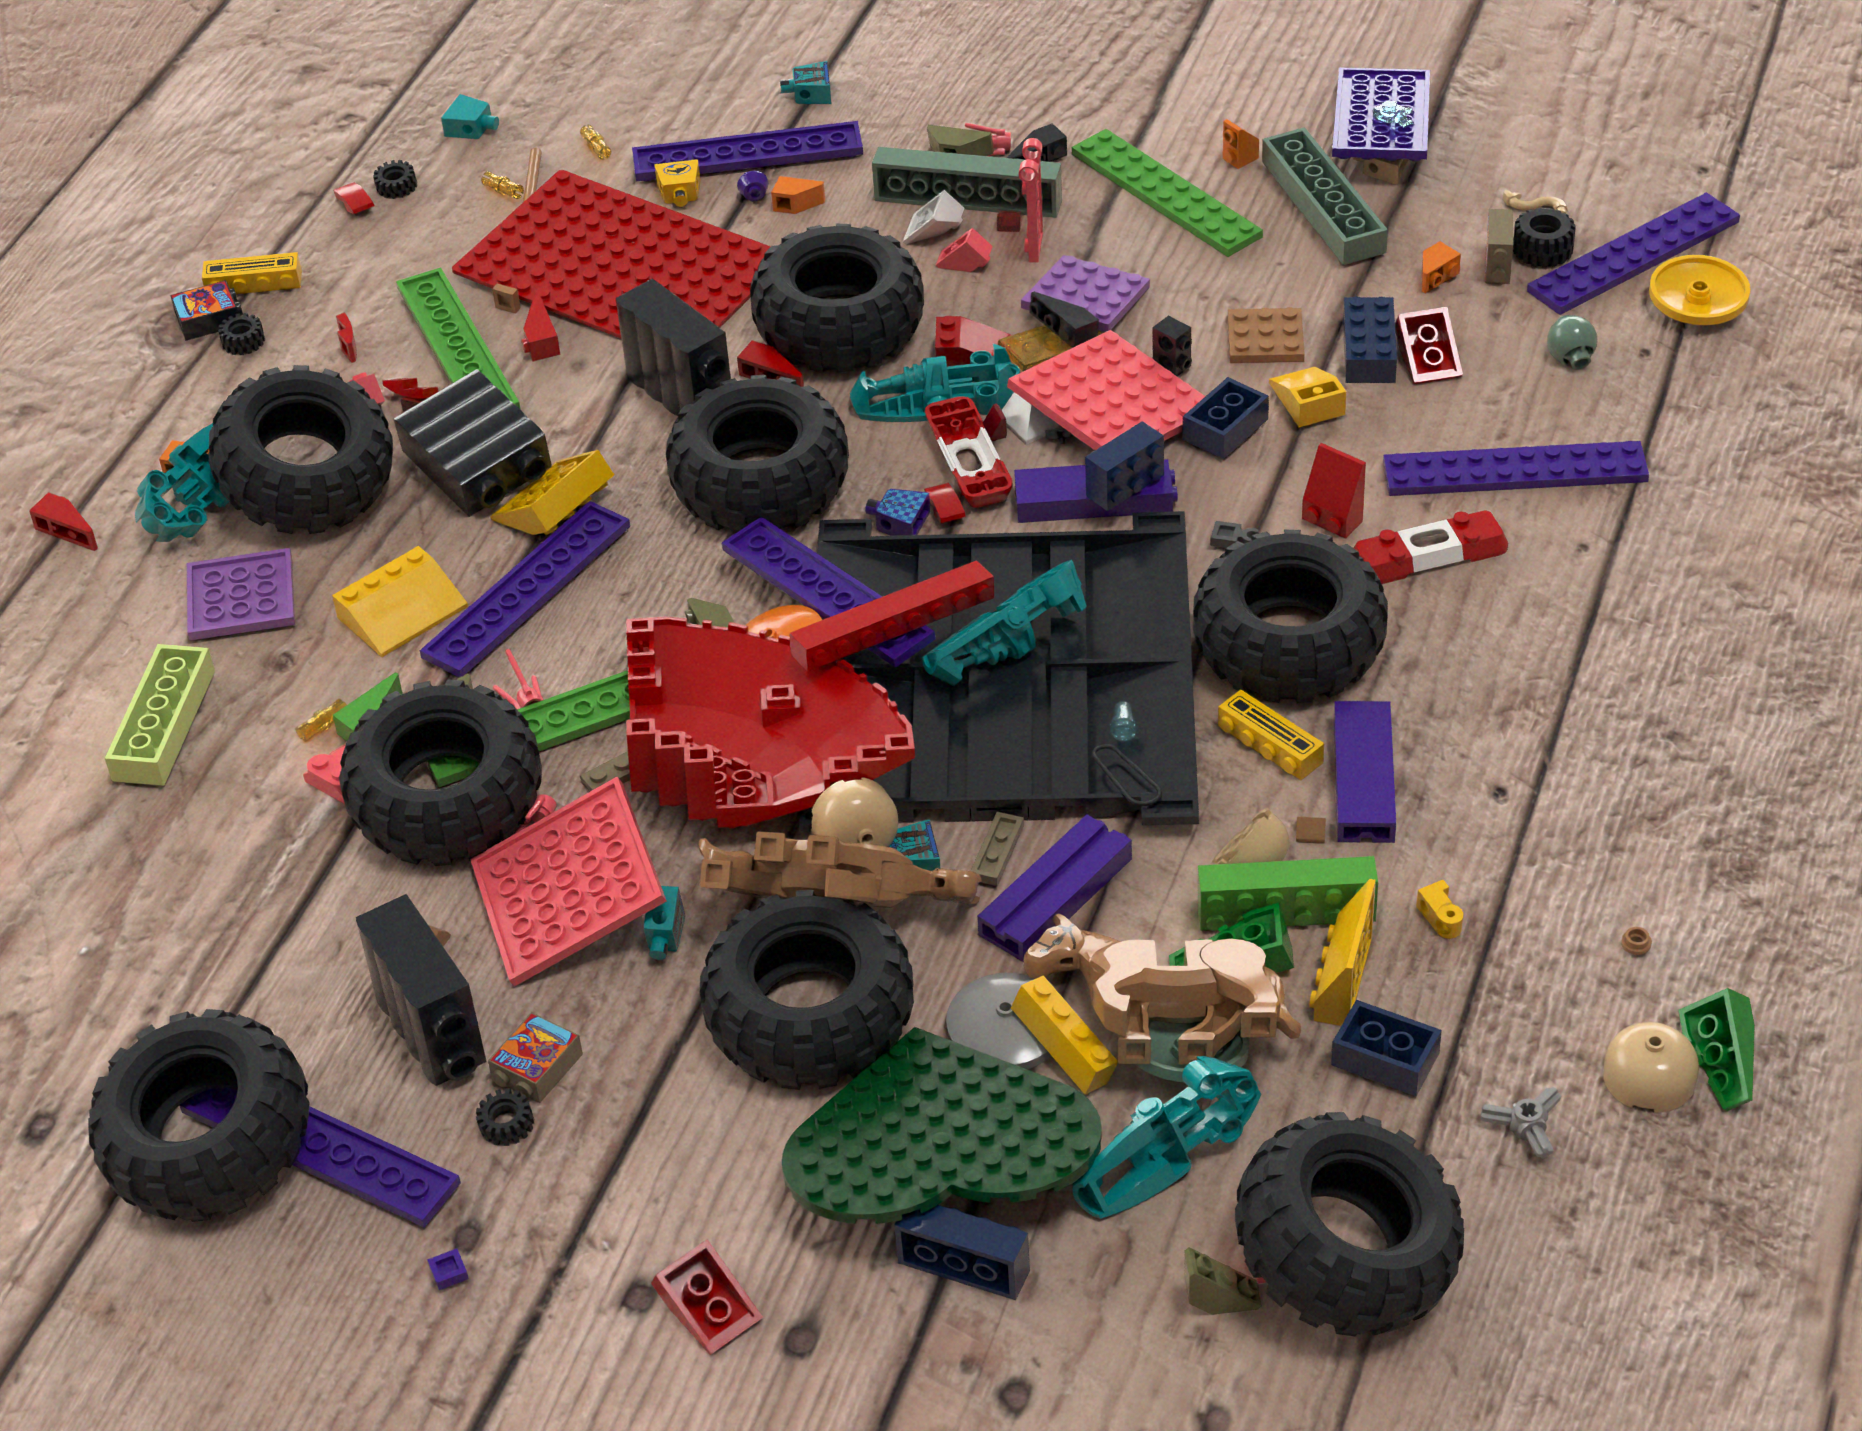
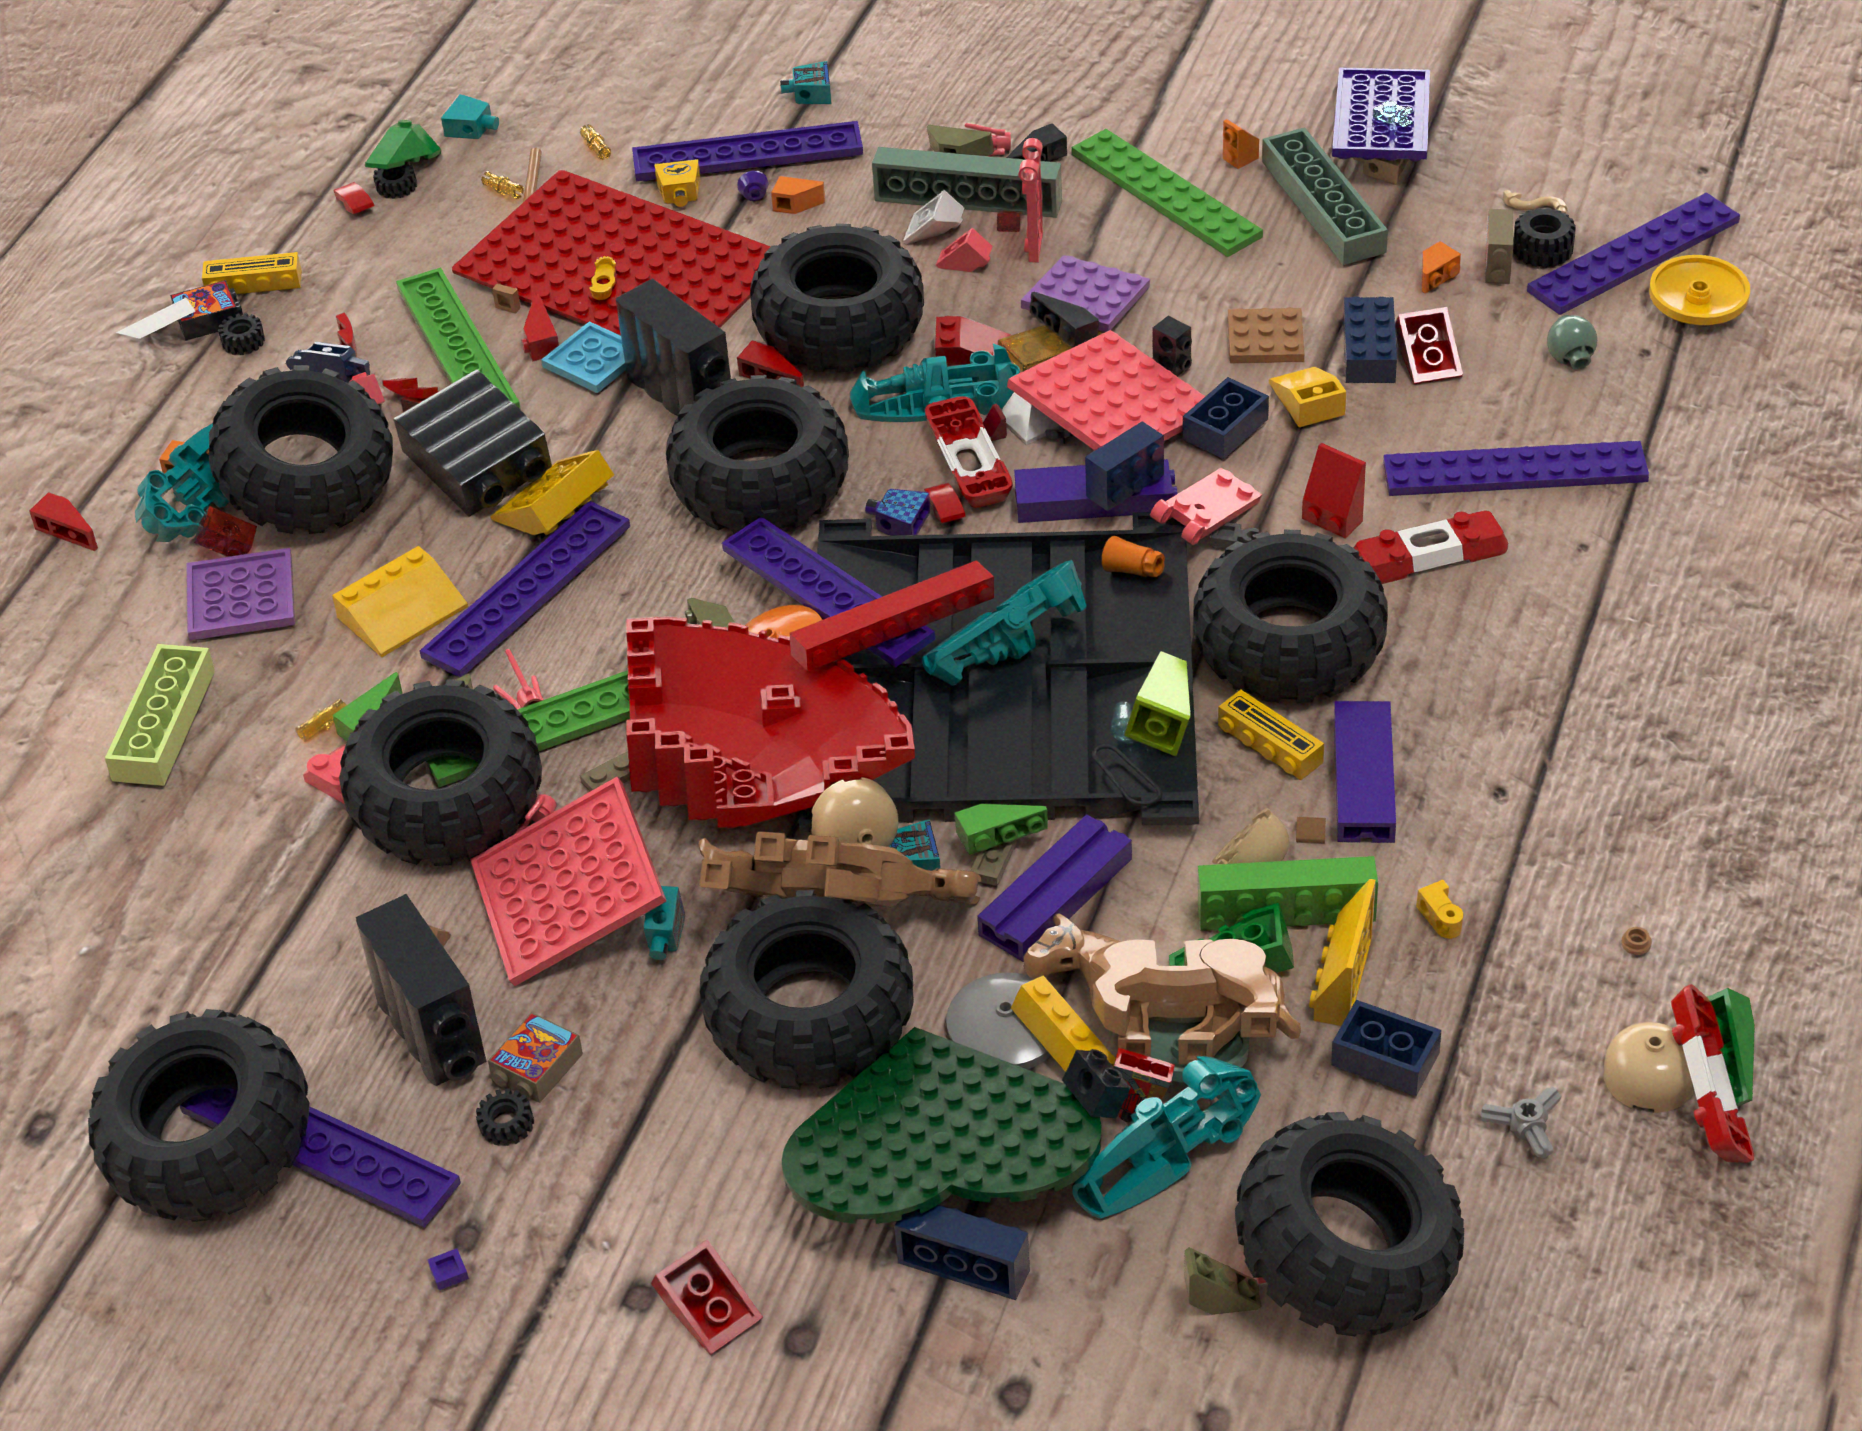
none -> white sticker [116,298,195,339]
none -> clear red brick [194,506,257,557]
none -> dark blue hinge [285,342,370,383]
none -> green wedge [365,120,441,169]
none -> medium azure plate [541,321,626,393]
none -> yellow piece [590,256,616,300]
none -> bright green slope [955,804,1048,855]
none -> black brick [1062,1049,1131,1119]
none -> orange plant [1102,536,1165,577]
none -> red torso [1114,1047,1175,1123]
none -> lime slope [1124,652,1190,756]
none -> hinge [1150,468,1262,545]
none -> red piece [1671,984,1754,1163]

